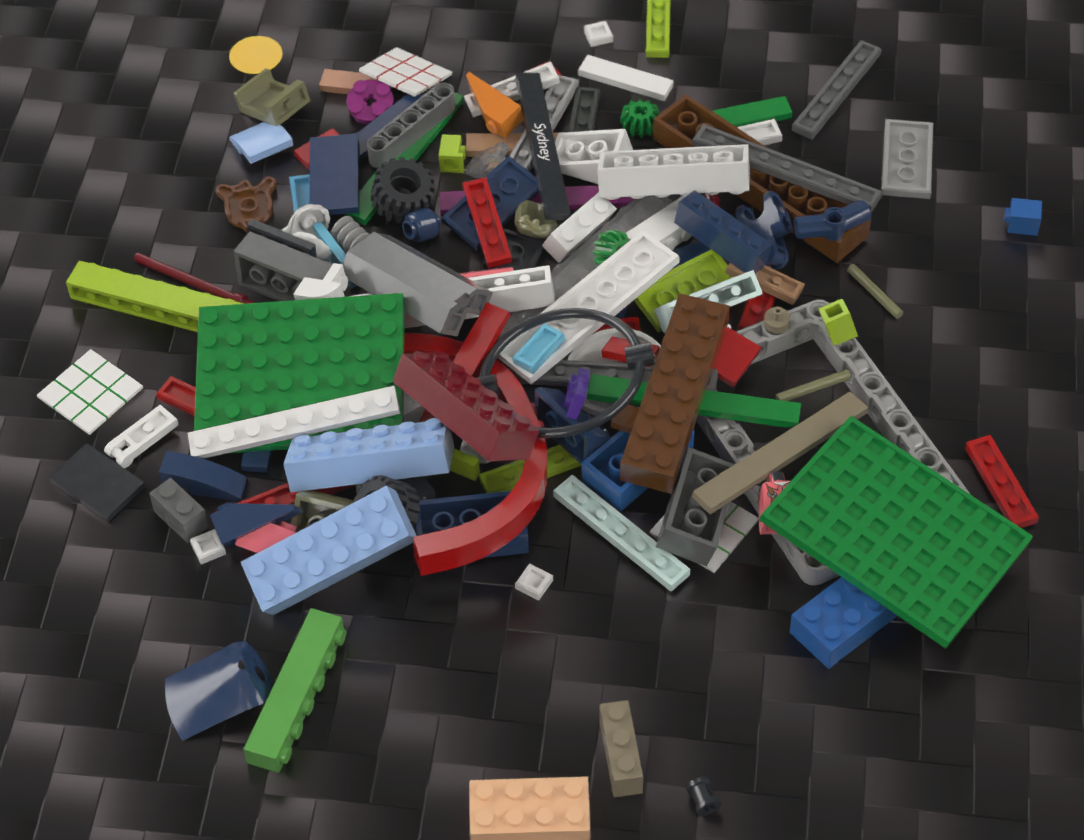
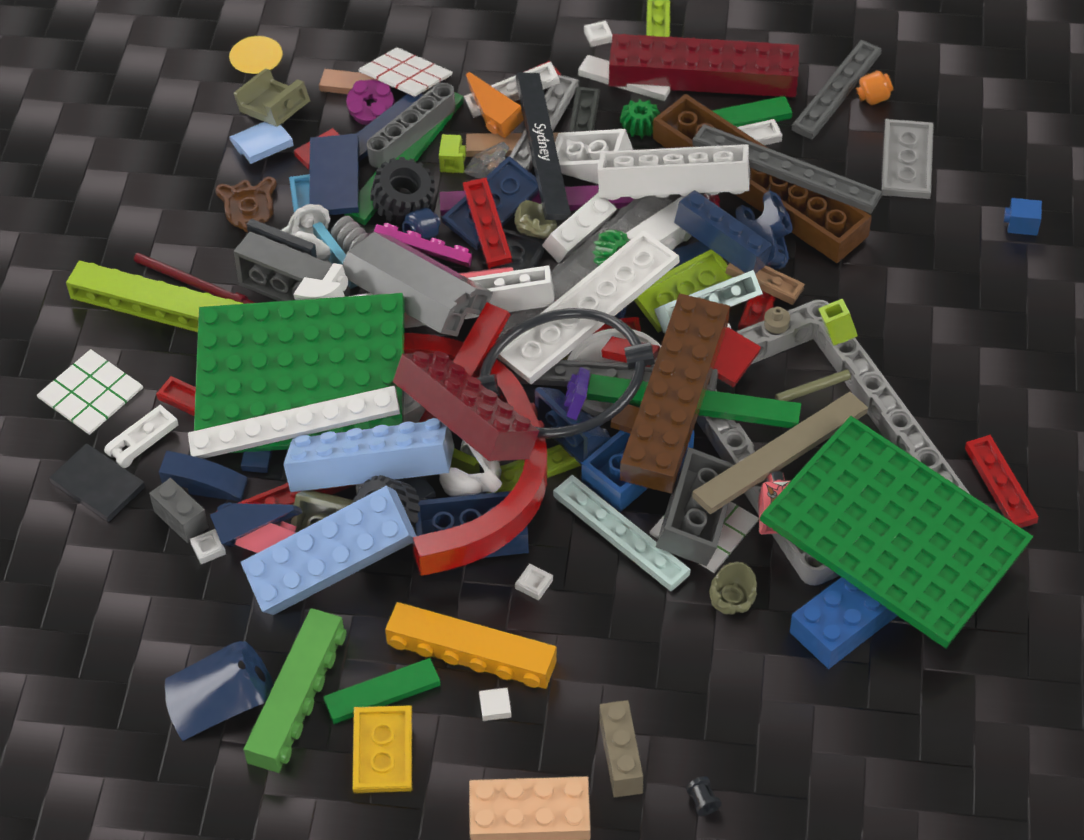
medium azure tile [512,323,566,375] -> none
dark blue piece [794,200,872,241] -> none
olive bar [847,264,904,319] -> none
none -> green tile [323,658,441,724]
none -> yellow tile [353,706,412,793]
none -> dark pink plate [374,223,473,268]
none -> light orange brick [385,602,557,689]
none -> white animal [439,445,502,497]
none -> white tile [479,688,511,721]
none -> dark red brick [608,34,799,97]
none -> olive hair [709,562,757,615]
none -> orange head [856,71,893,106]

